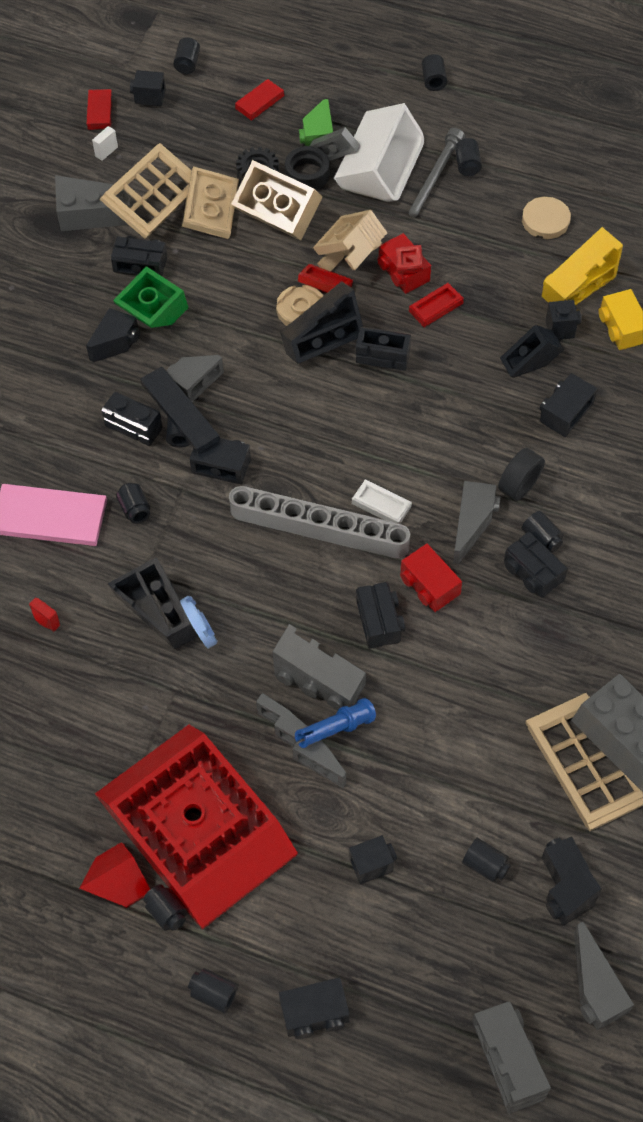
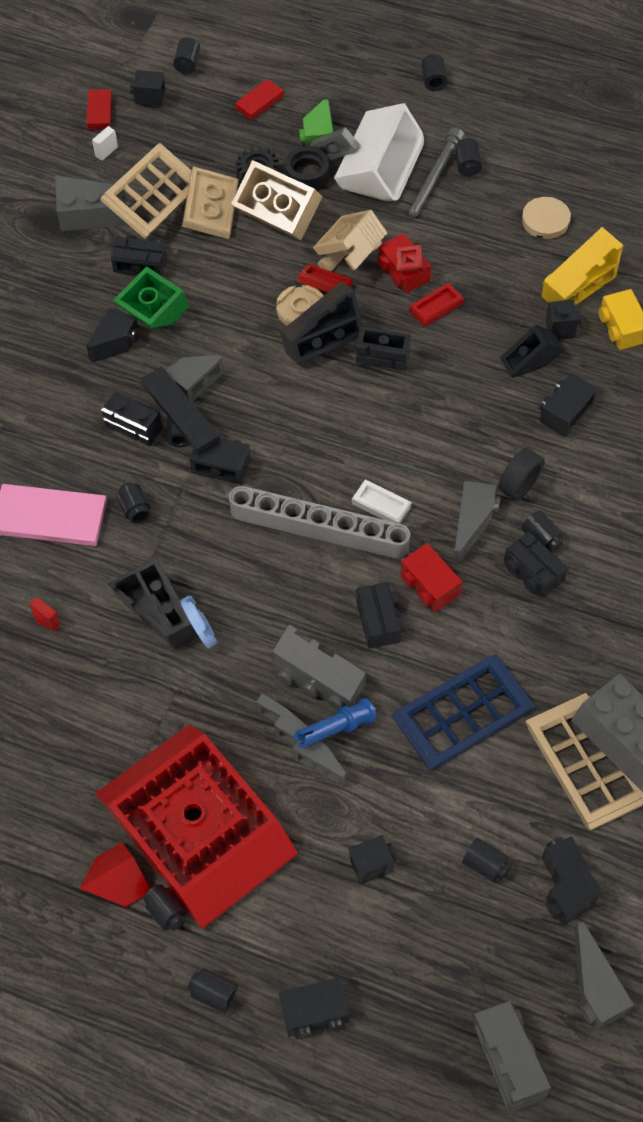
none -> dark blue piece [392,654,536,771]

